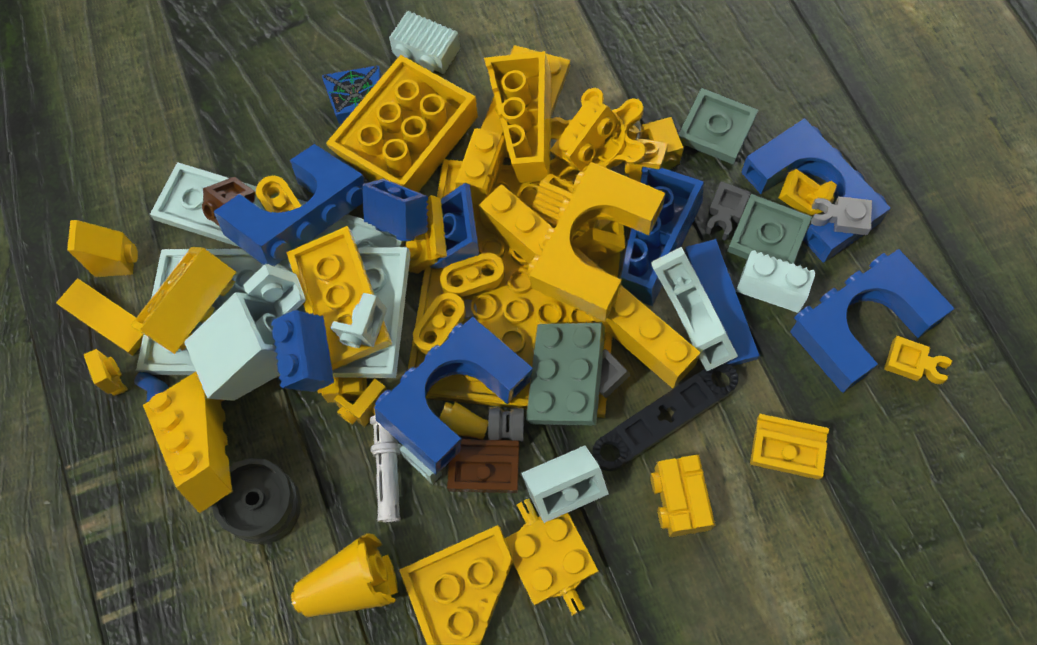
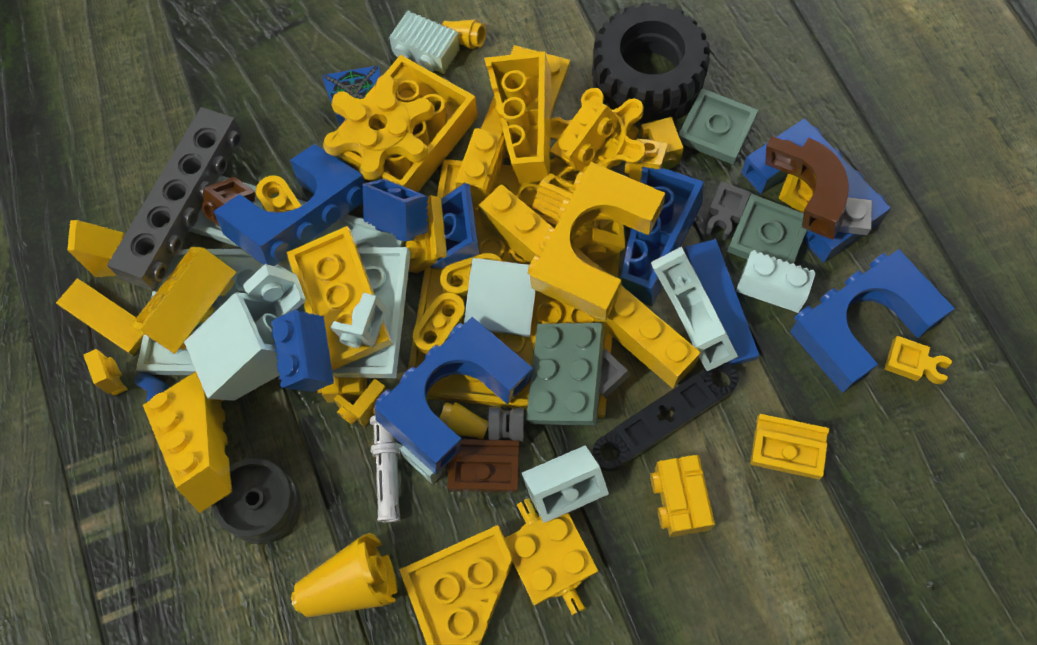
none -> dark grey brick [107,107,243,292]
none -> yellow plate [323,75,435,180]
none -> yellow cone [442,19,486,49]
none -> light aqua slope [464,258,536,337]
none -> black tyre [592,3,711,123]
none -> reddish brown arch [765,136,849,240]

